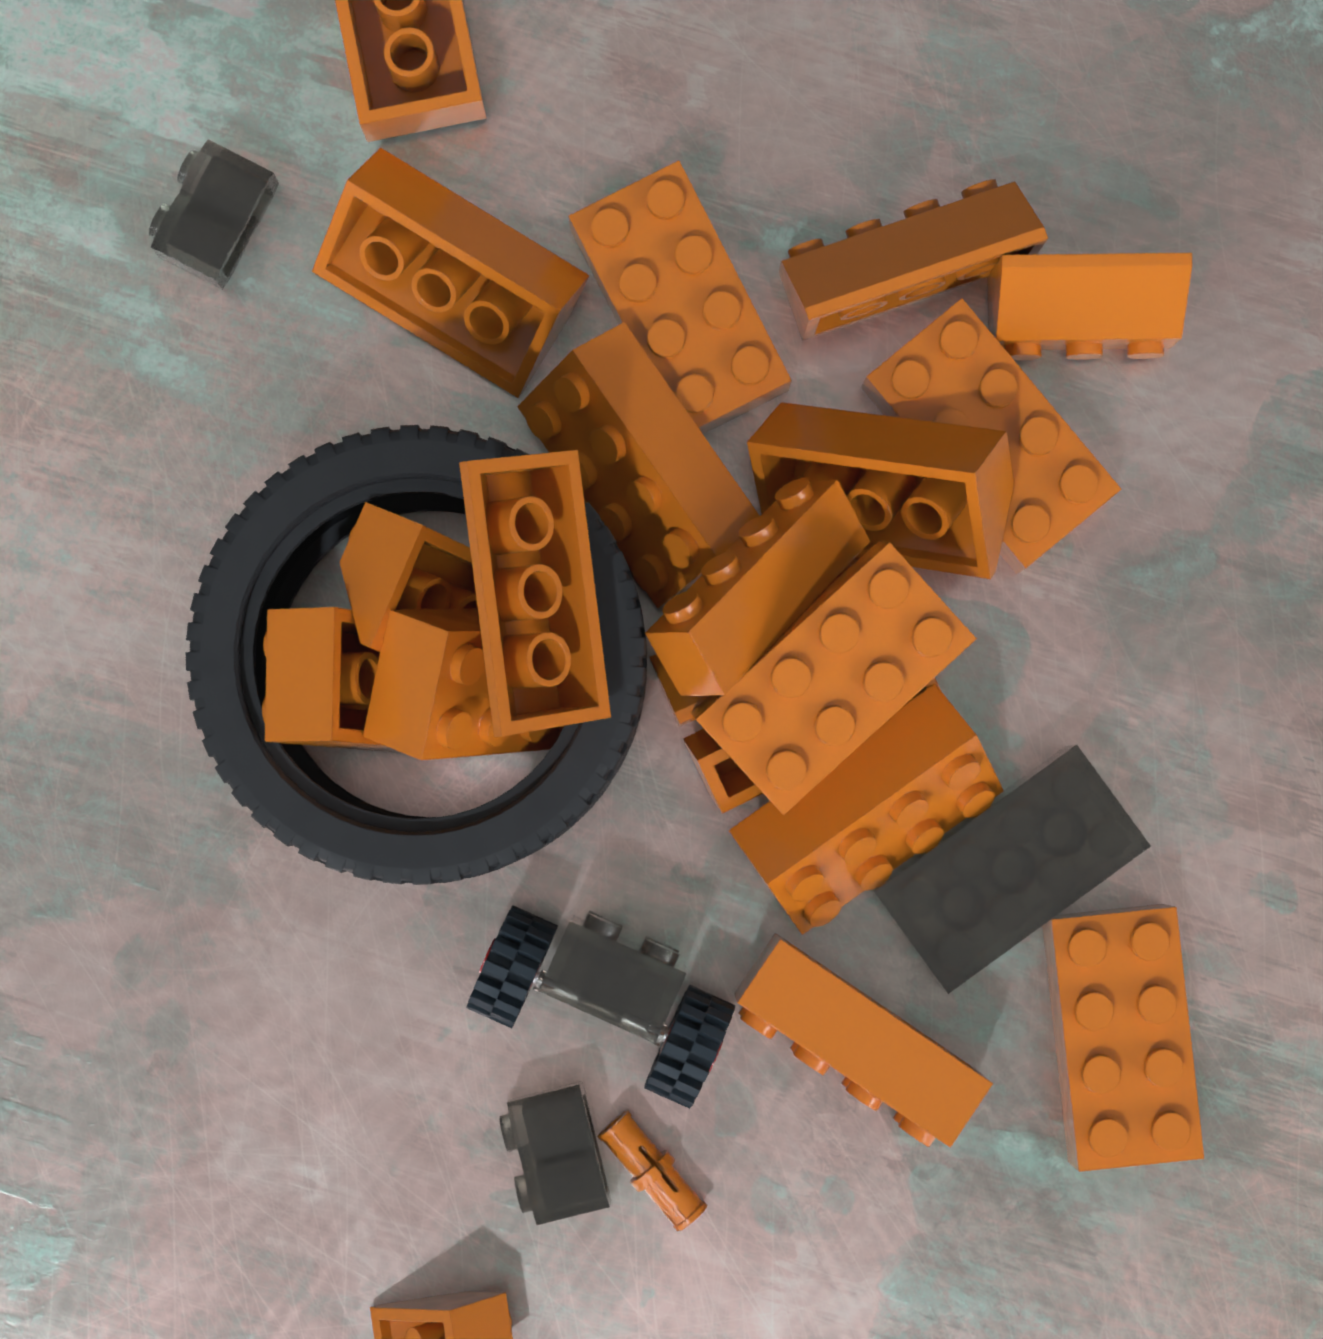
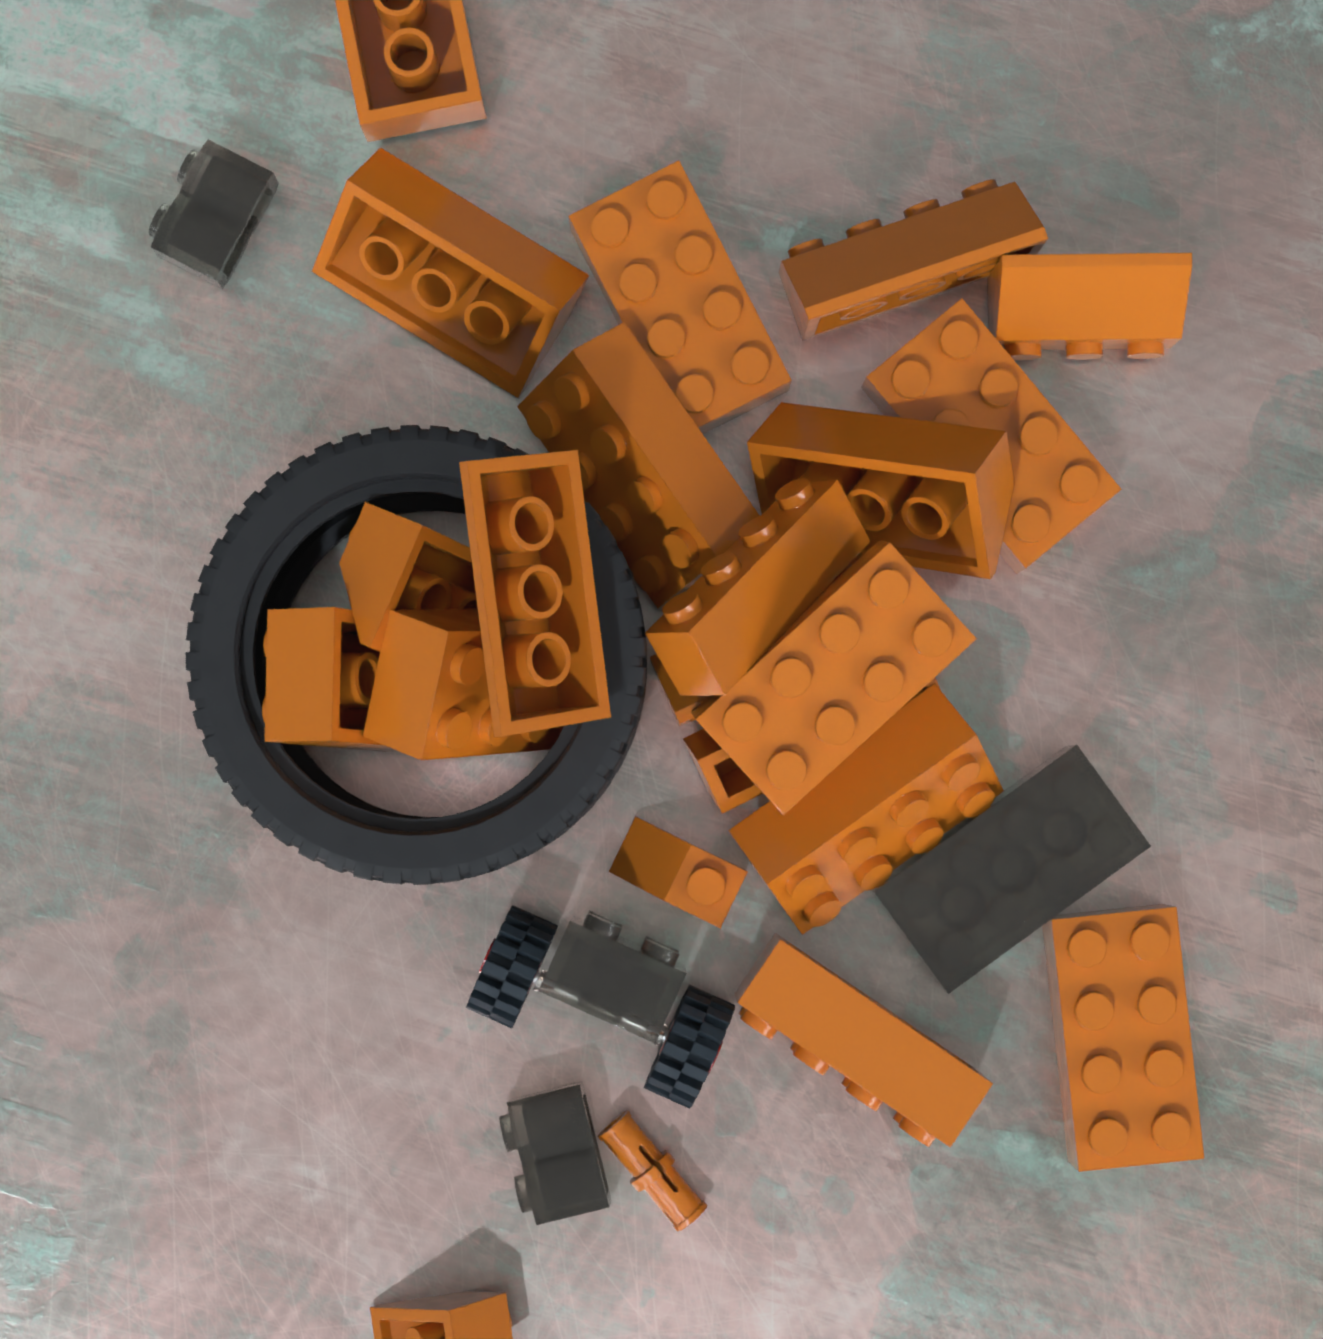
none -> orange slope [609,816,748,929]

